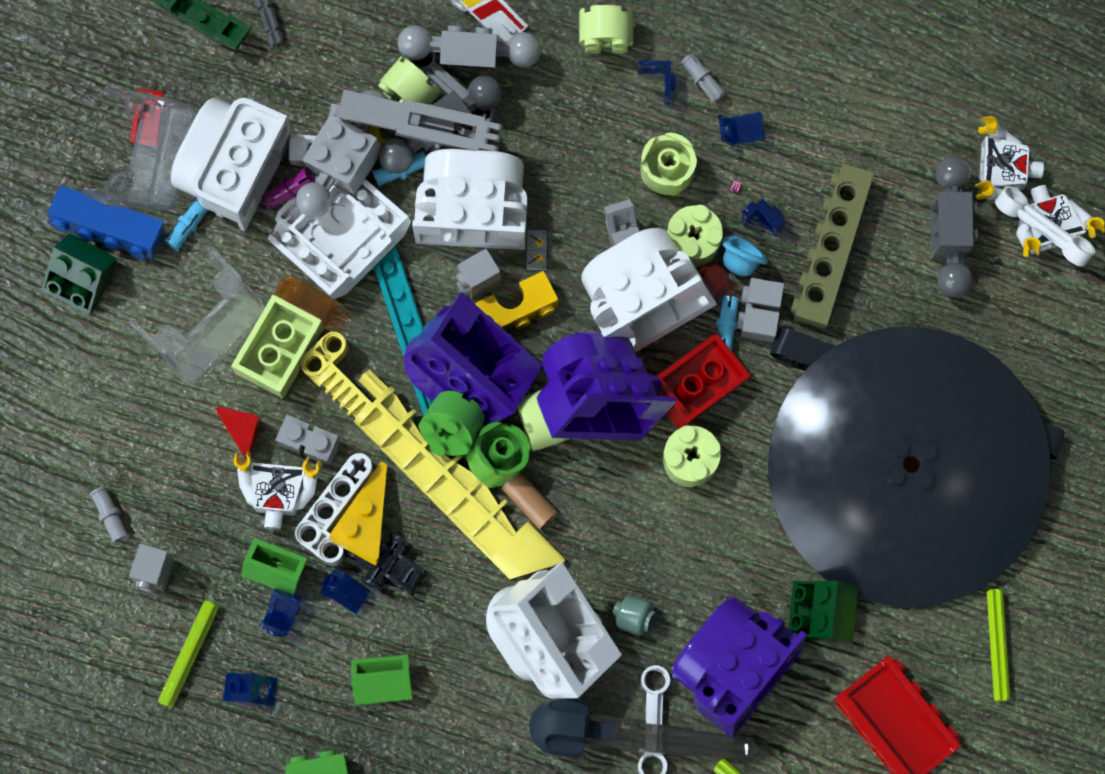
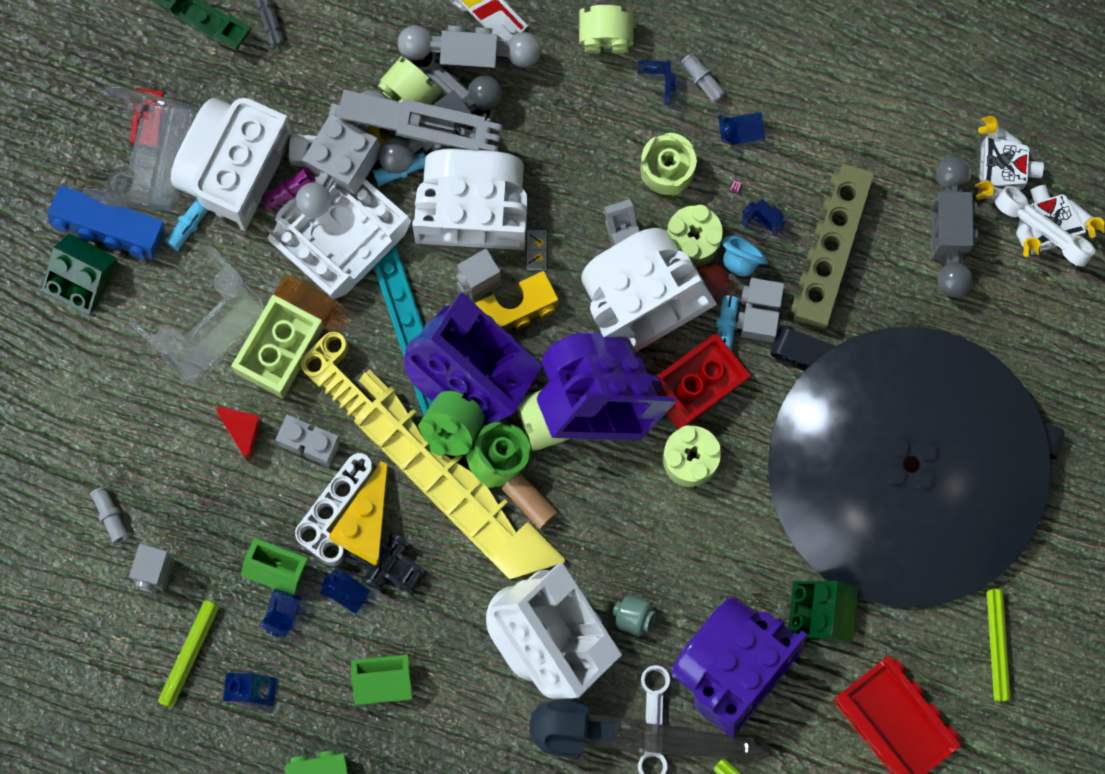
white torso [233,451,322,530] -> none

